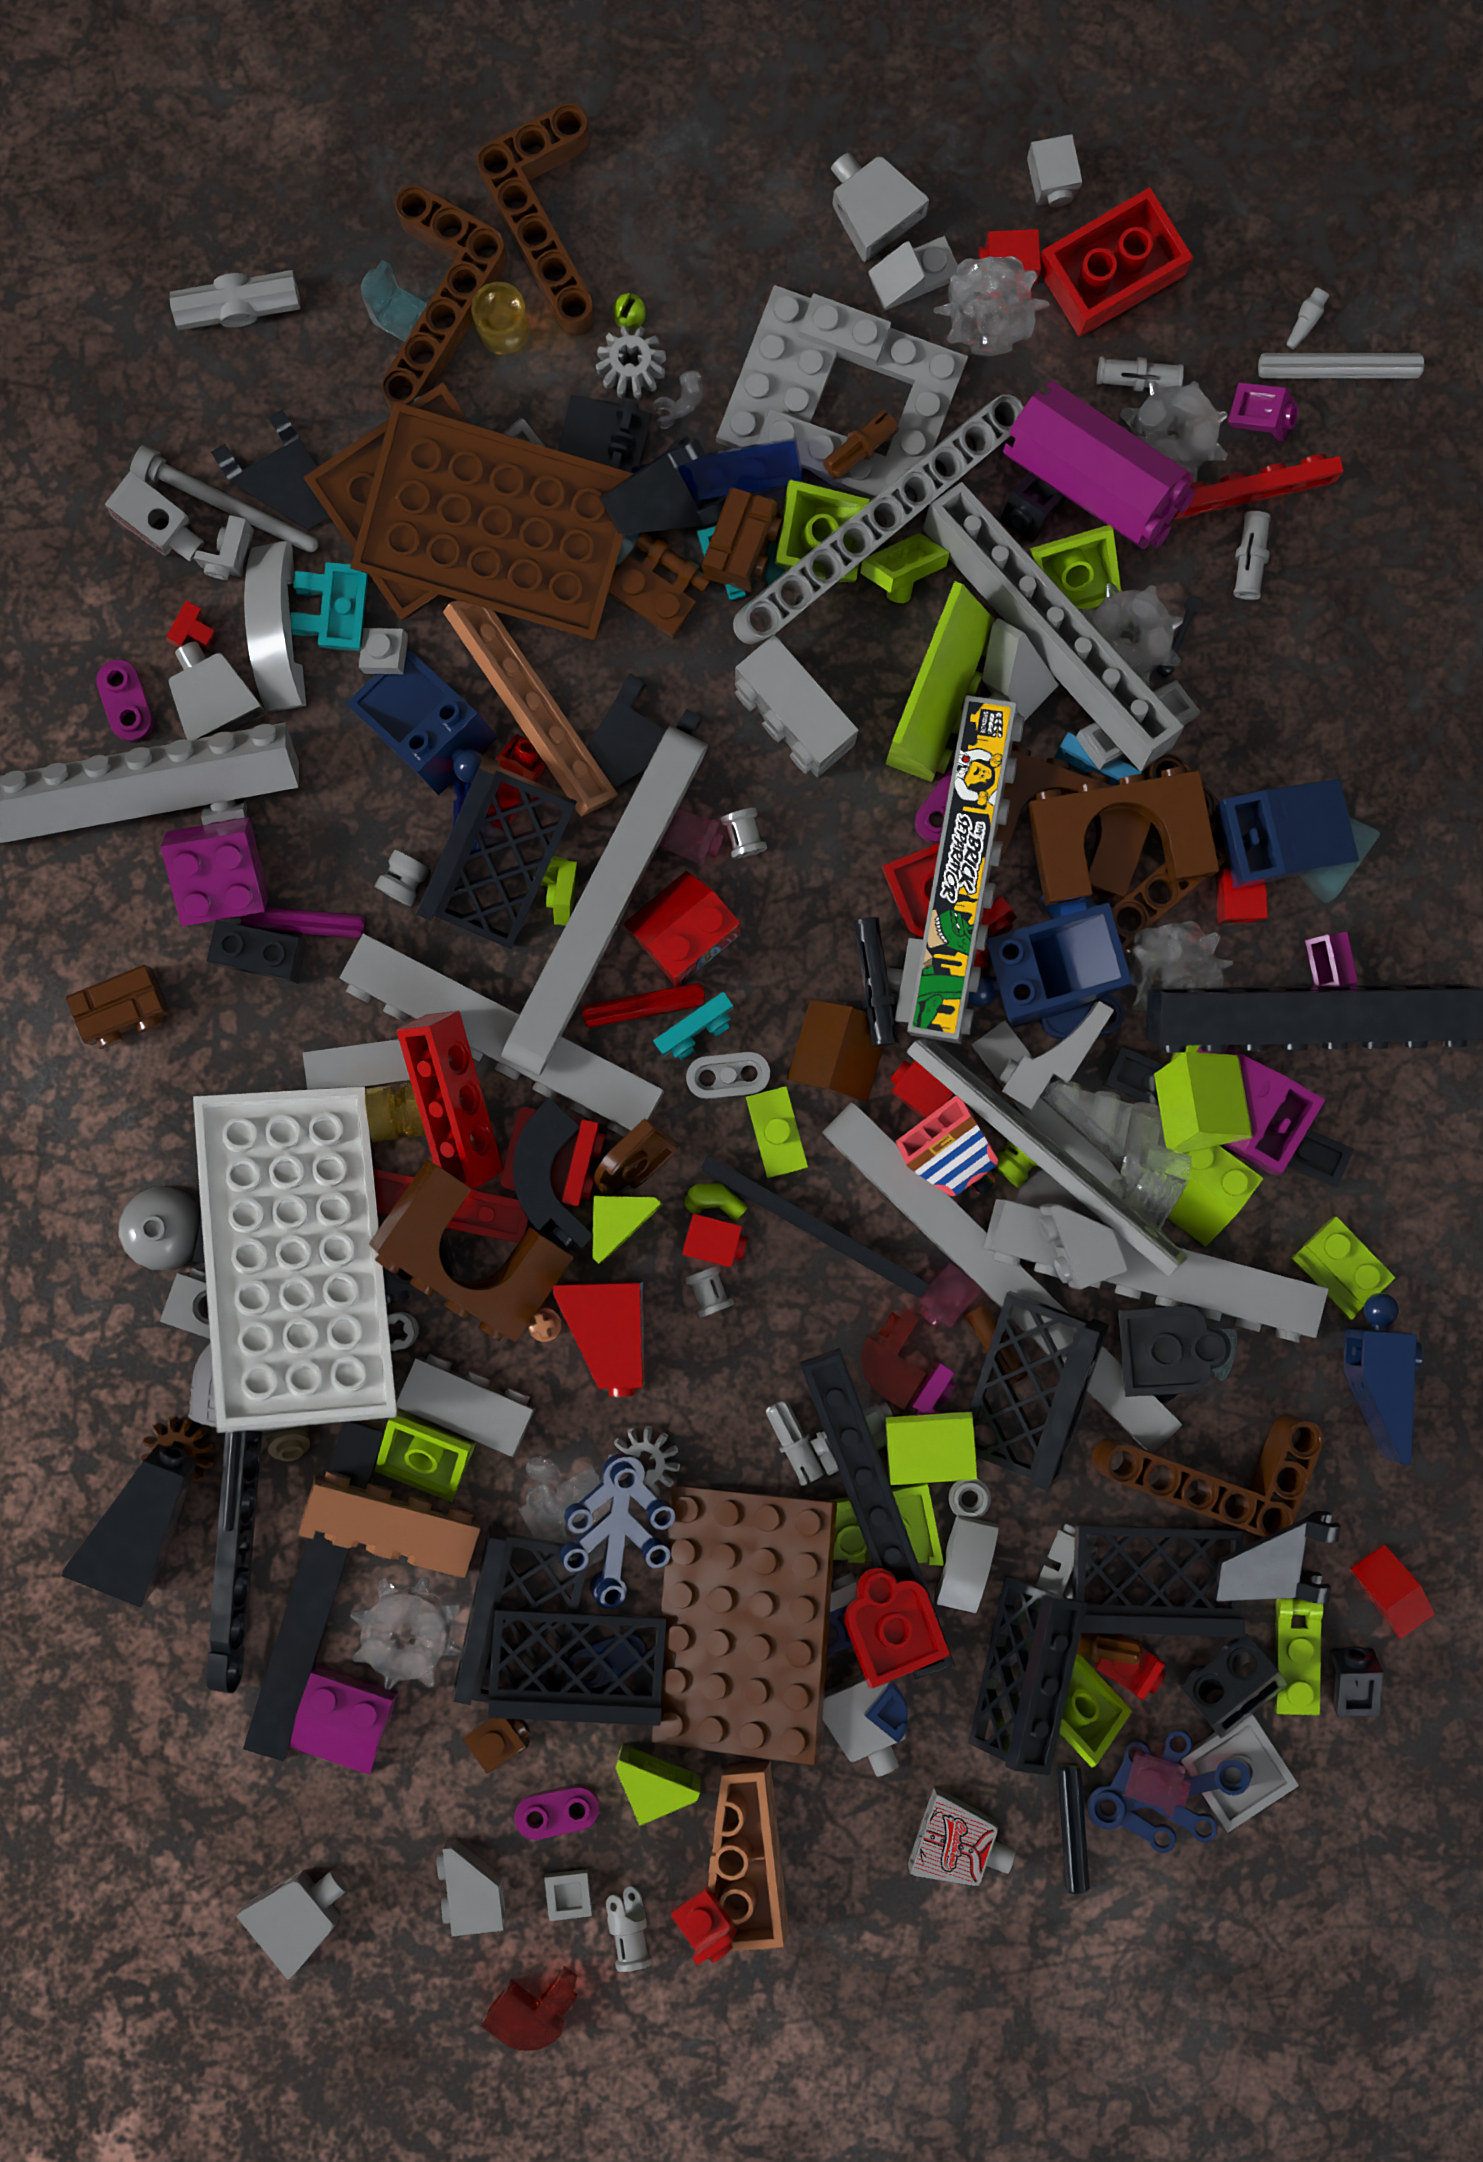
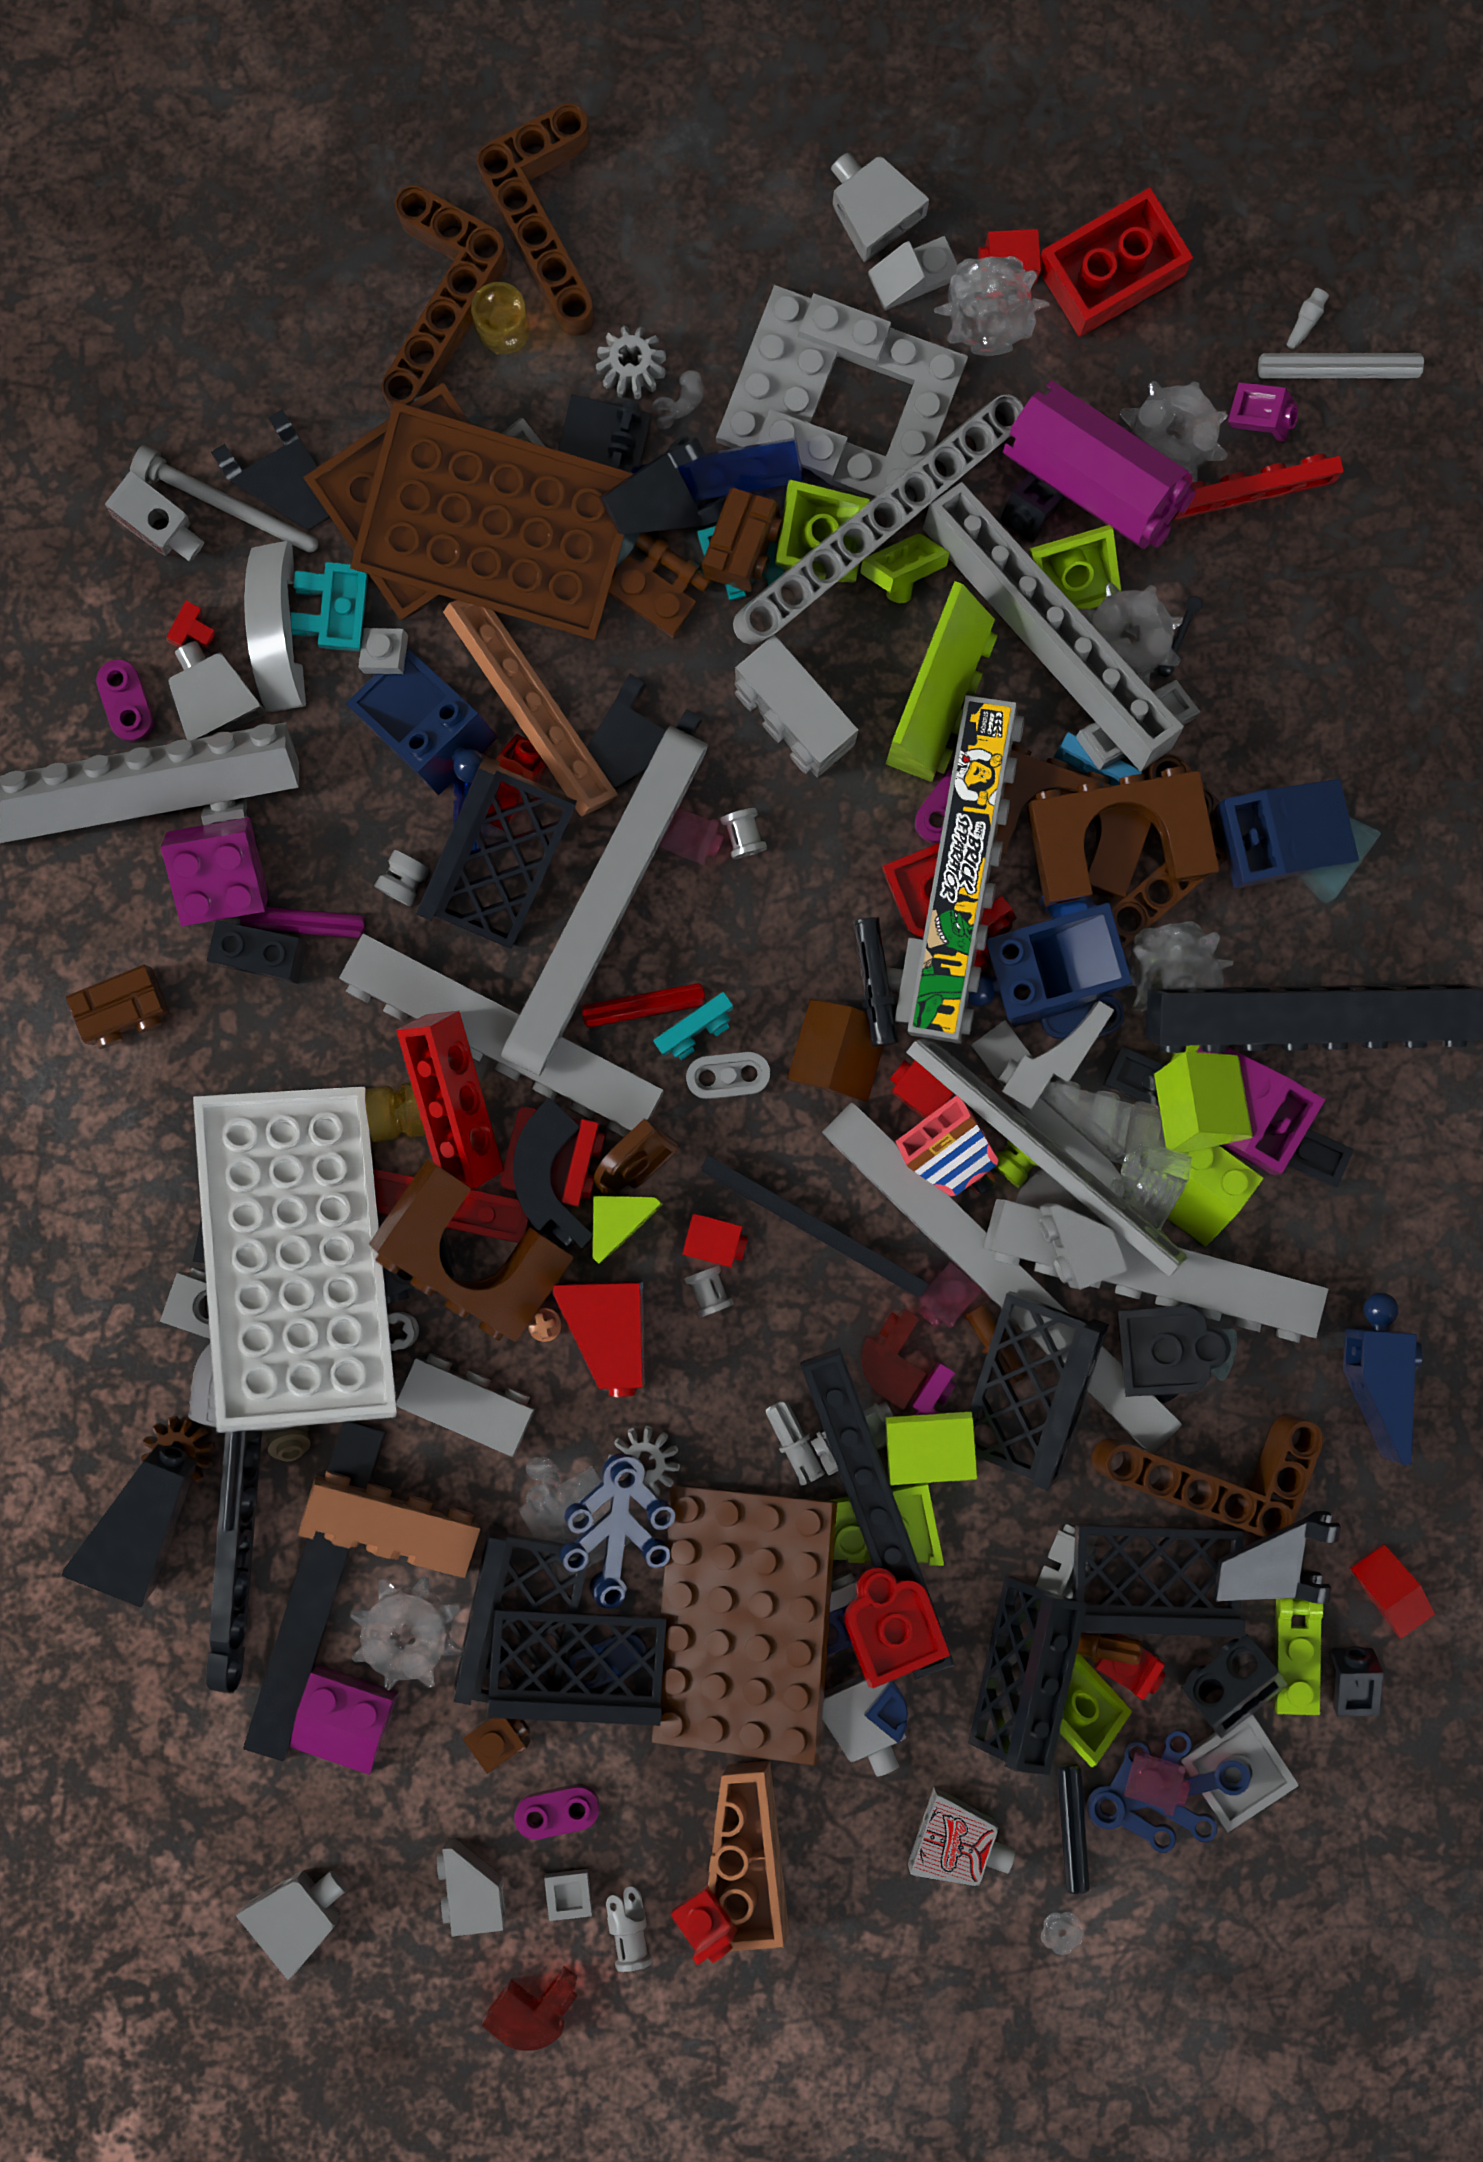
light grey cylinder [118,1187,201,1270] -> none
light grey piece [169,270,301,331] -> none
light grey bracket [194,515,254,580] -> none
light grey tile [303,1039,410,1090] -> none
clear light blue bracket [361,260,428,342] -> none
lime slope [374,1410,477,1503] -> none
lime bracket [534,856,578,926] -> none
lime hinge [612,293,646,330] -> none
lime slope [616,1744,701,1826] -> none
red slope [623,870,741,987] -> none
lime arm [684,1183,749,1222] -> none
lime tile [746,1086,808,1179] -> none
reddish brown axle [823,410,899,478] -> none
light grey slope [934,1515,999,1613] -> none
light grey plate [948,1479,991,1519] -> none
light grey slope [982,618,1059,721] -> none
light grey brick [1027,134,1082,207] -> none
light grey pin [1097,357,1184,392] -> none
red brick [1215,863,1268,924] -> none
light grey pin [1234,511,1271,600] -> none
lime plate [1289,1216,1395,1320] -> none
magenta piece [1305,932,1358,986] -> none
none -> clear plate [1041,1912,1083,1955]

